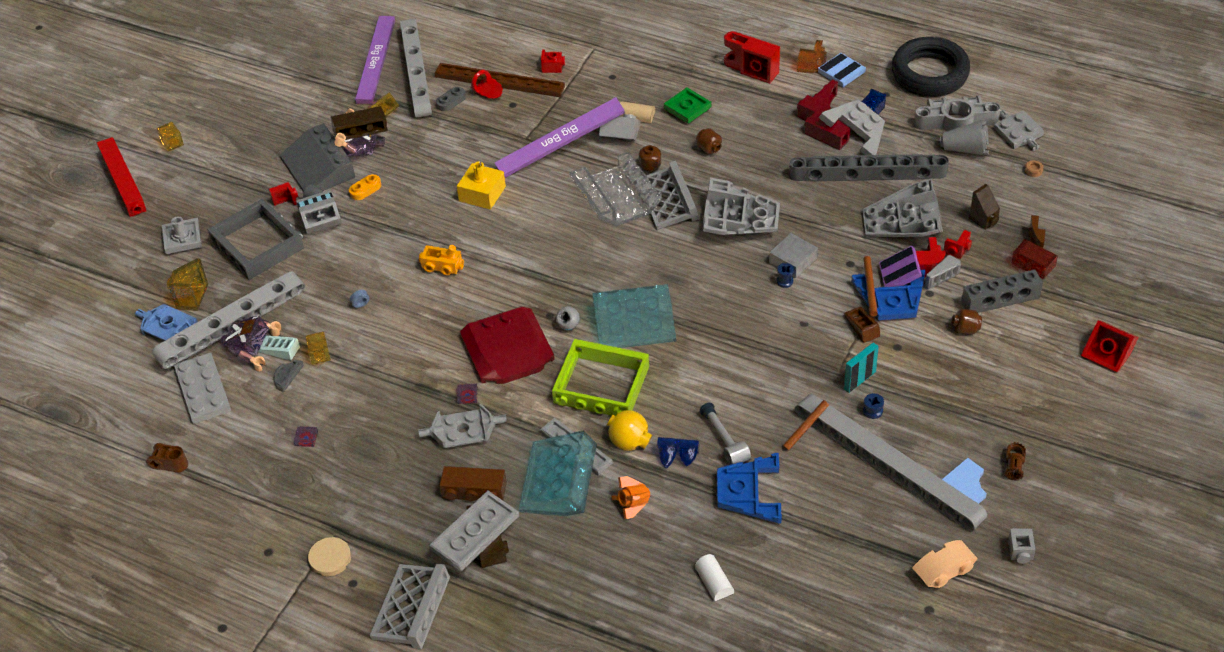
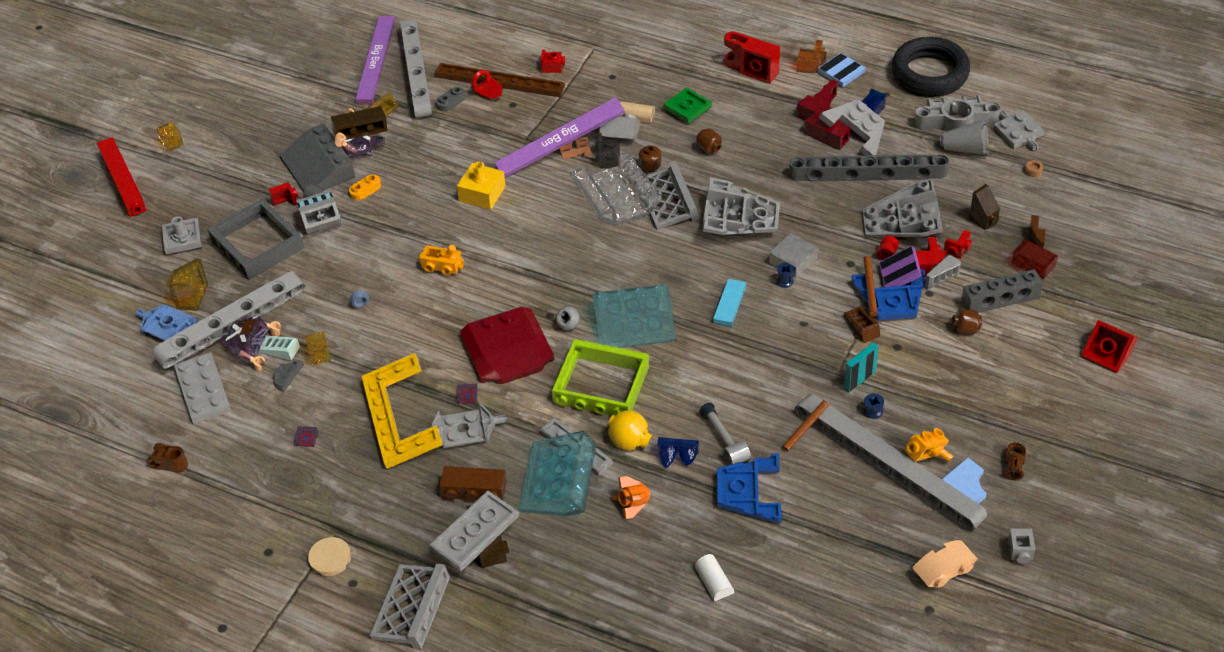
none -> yellow plate [361,353,443,469]
none -> nougat piece [560,137,593,159]
none -> clear smoke bracket [595,133,620,169]
none -> medium azure tile [713,279,746,327]
none -> red wheel [876,236,899,260]
none -> light orange brick [905,428,953,462]

